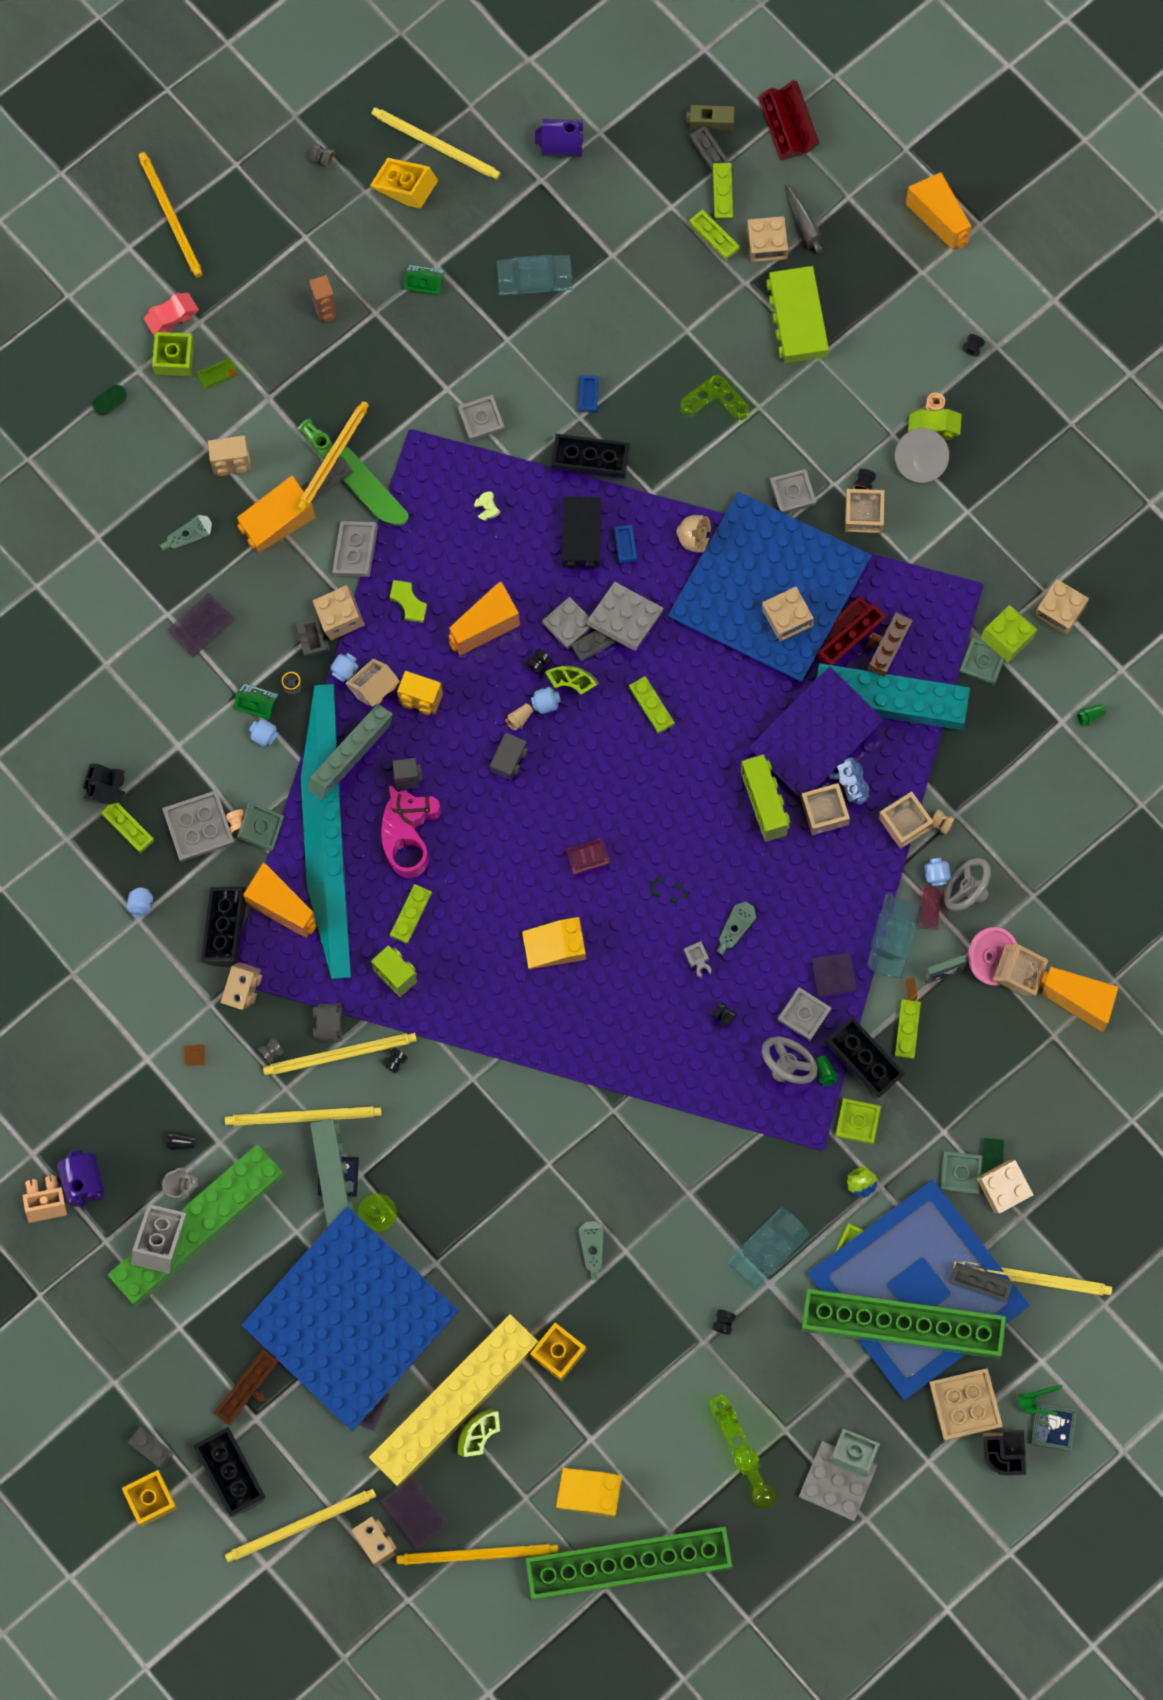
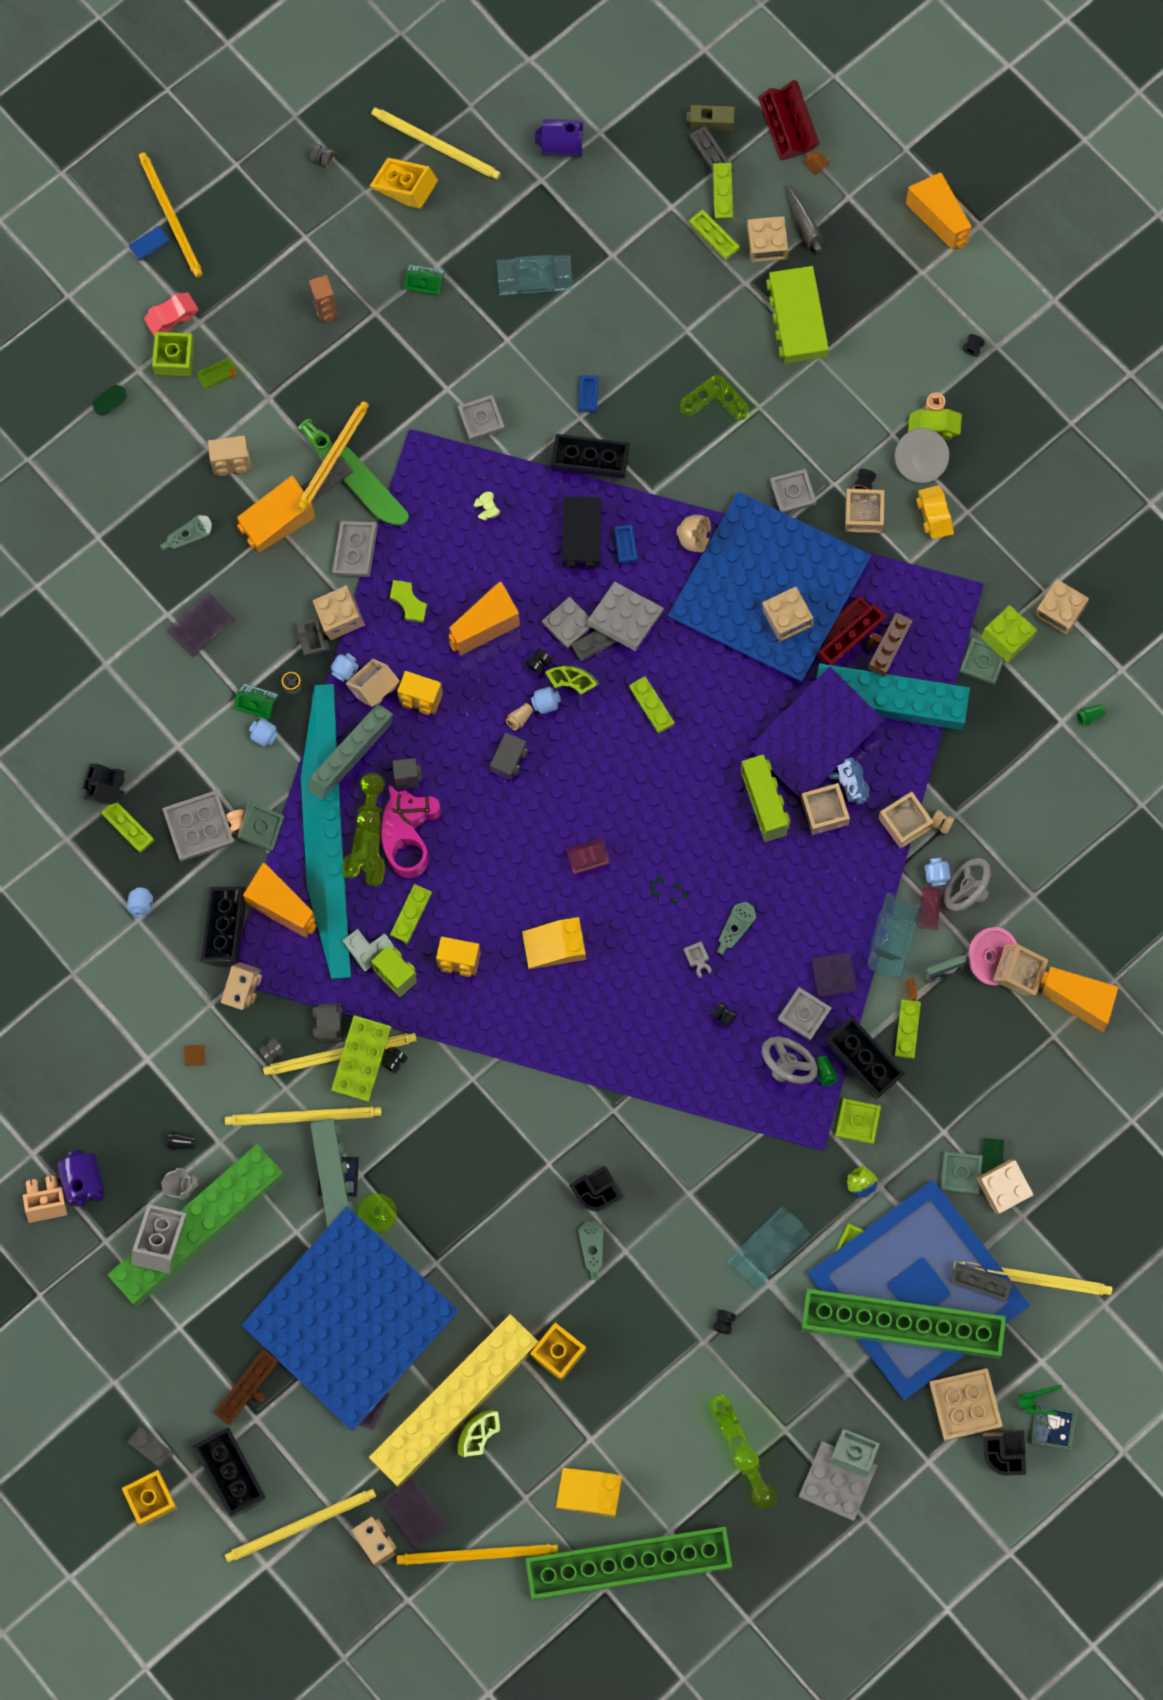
none -> blue tile [129,226,170,261]
none -> lime brick [331,1015,391,1102]
none -> clear neon green piece [342,773,385,887]
none -> plate [342,929,395,972]
none -> yellow brick [436,937,481,977]
none -> black brick [569,1166,625,1212]
none -> clear orange tile [803,149,829,175]
none -> yellow brick [916,485,954,539]

